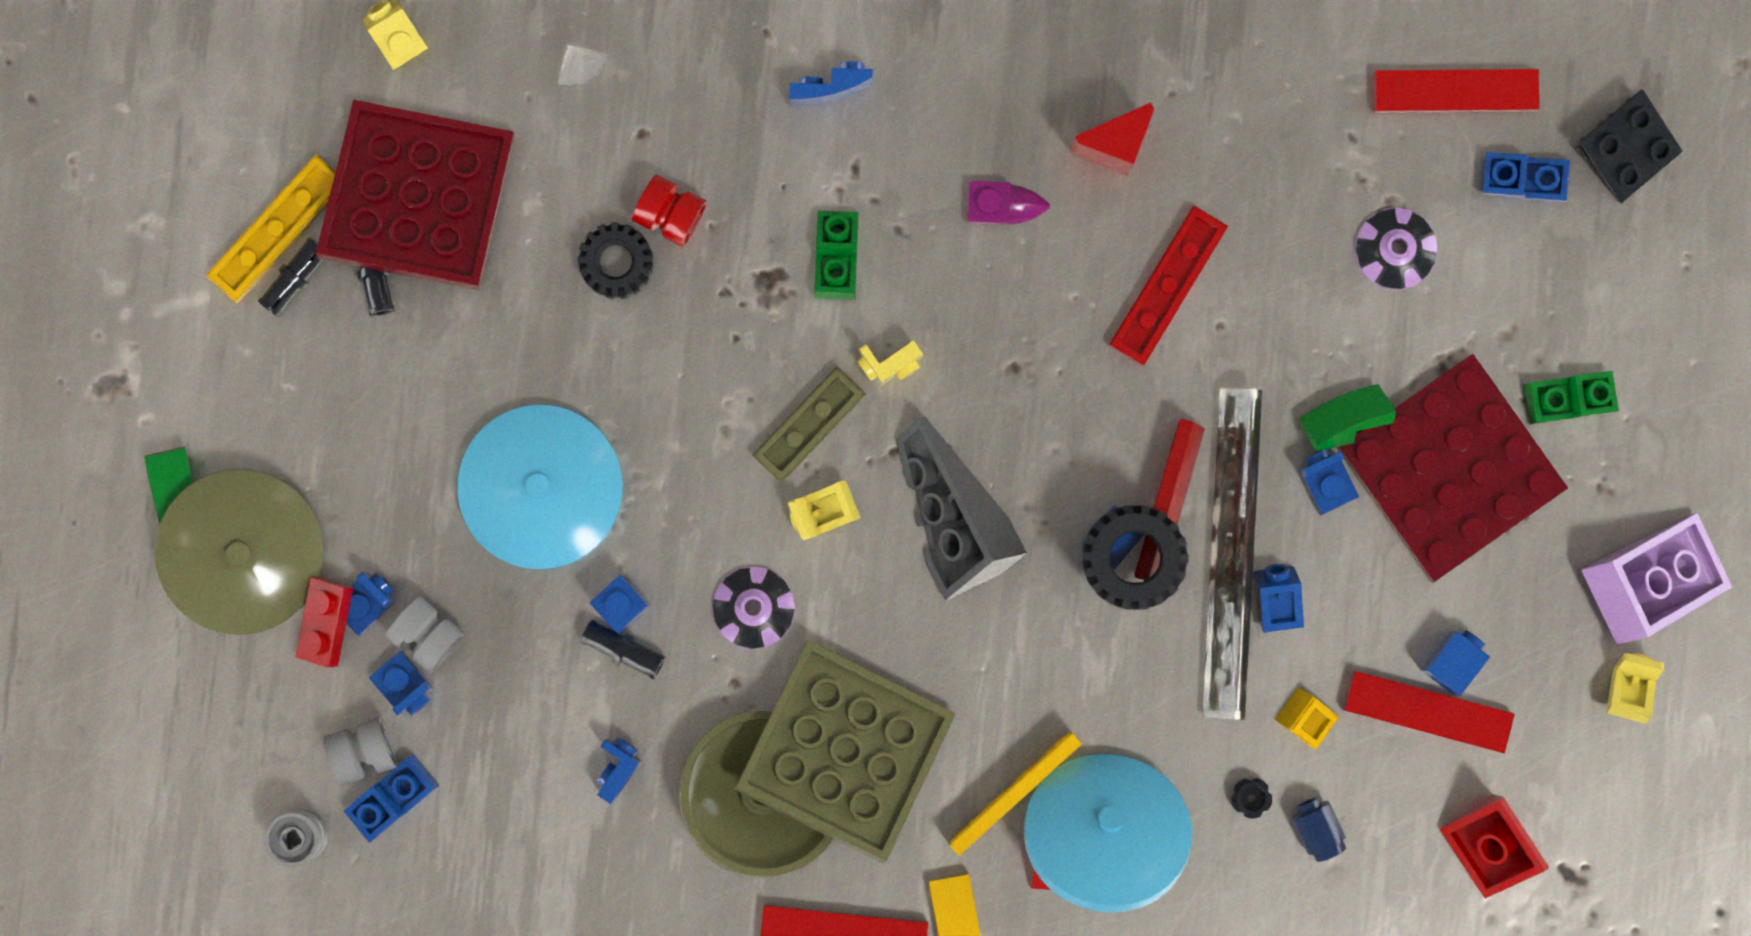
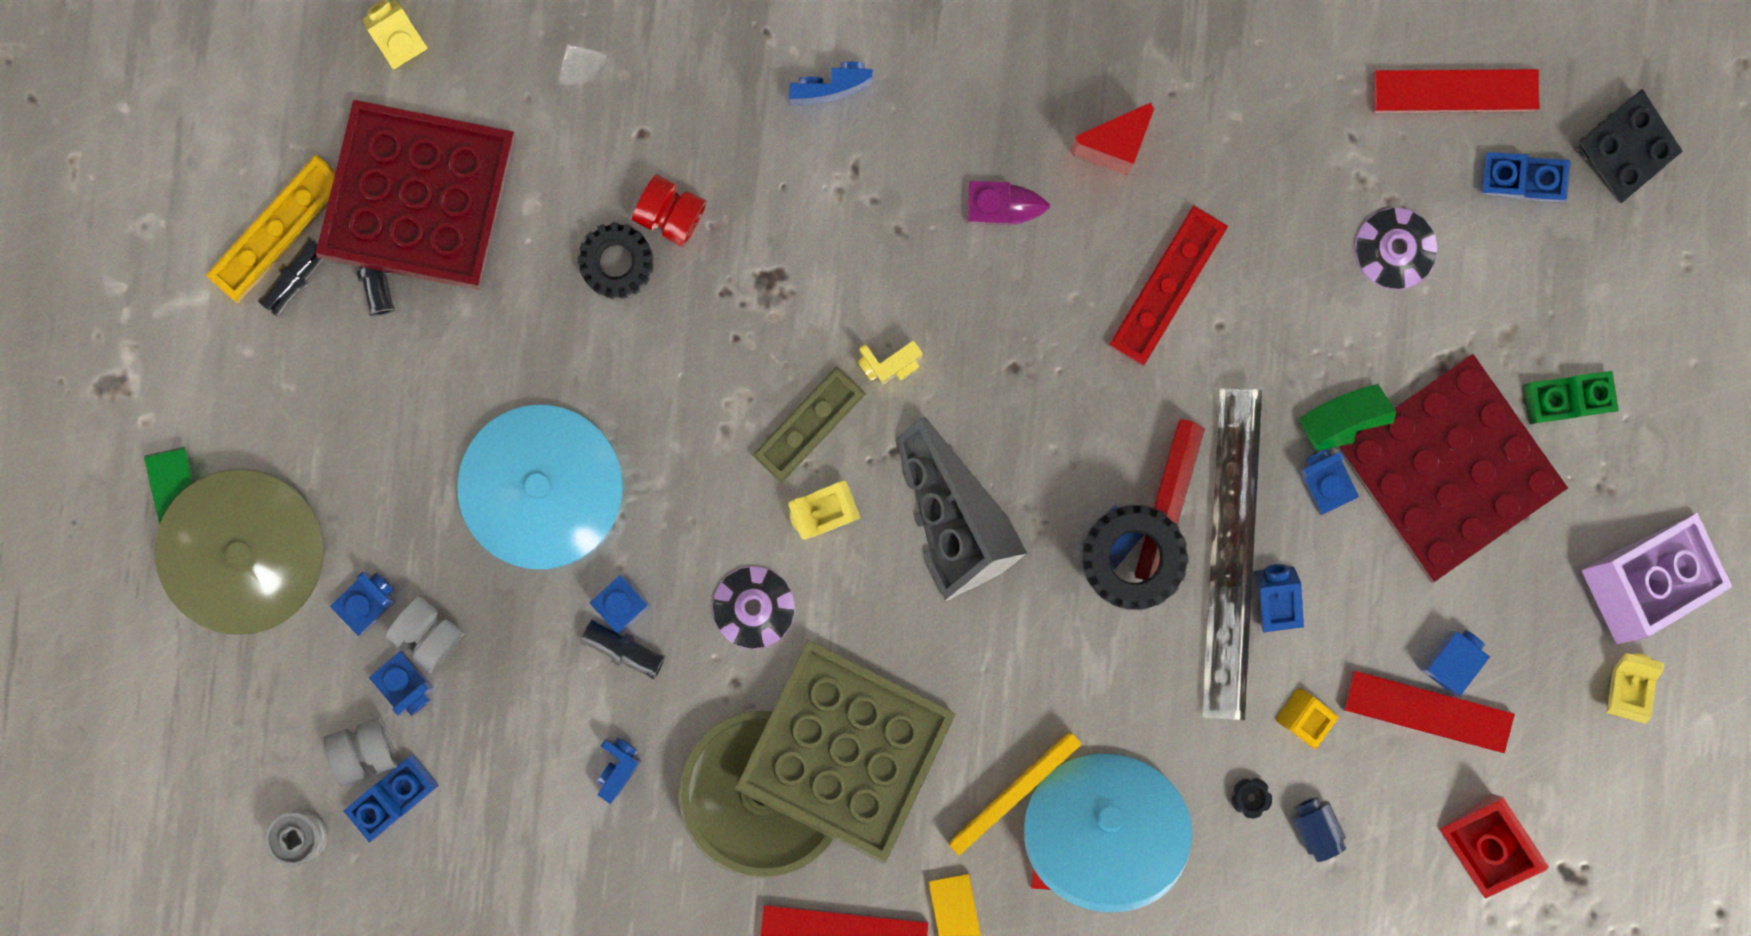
red plate [295,577,354,668] -> none
green slope [814,211,859,300] -> none

